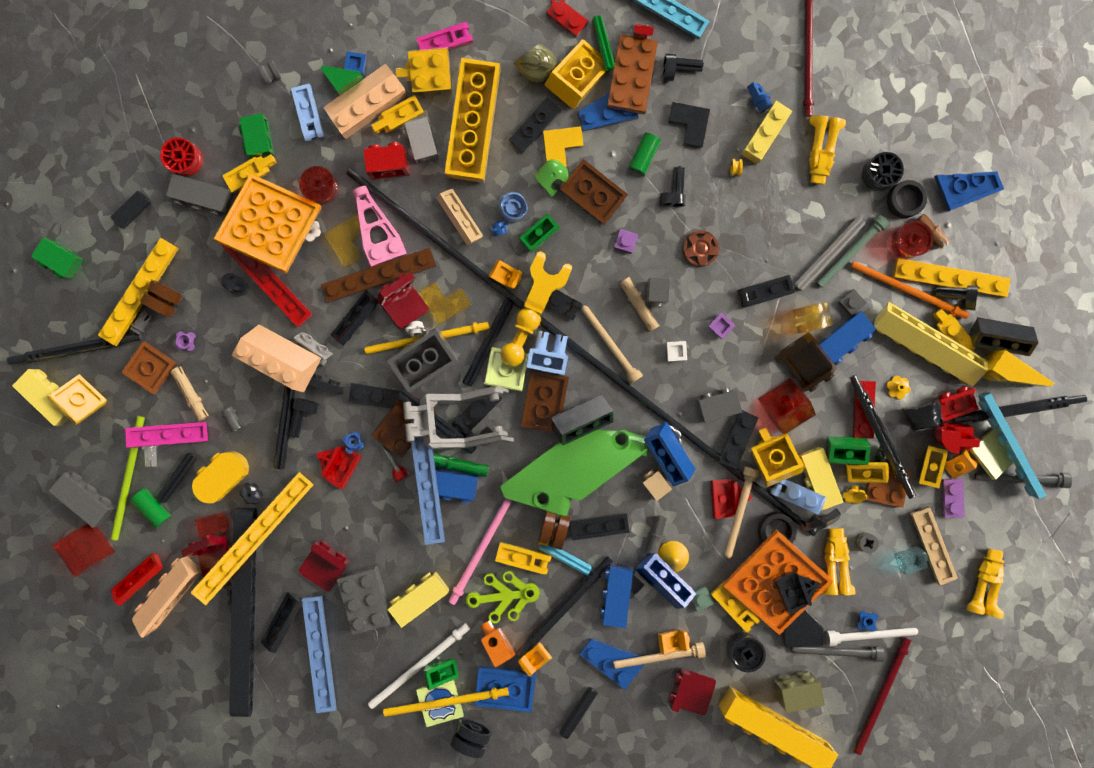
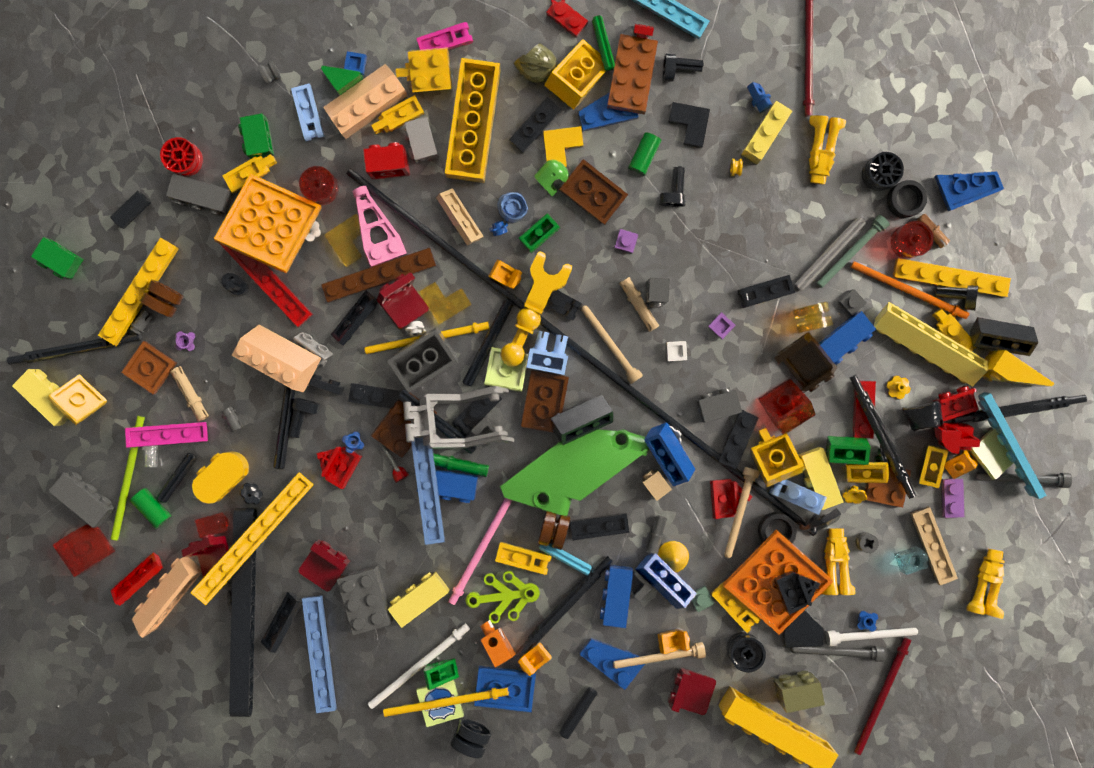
copper wheel [683,230,719,267] -> none

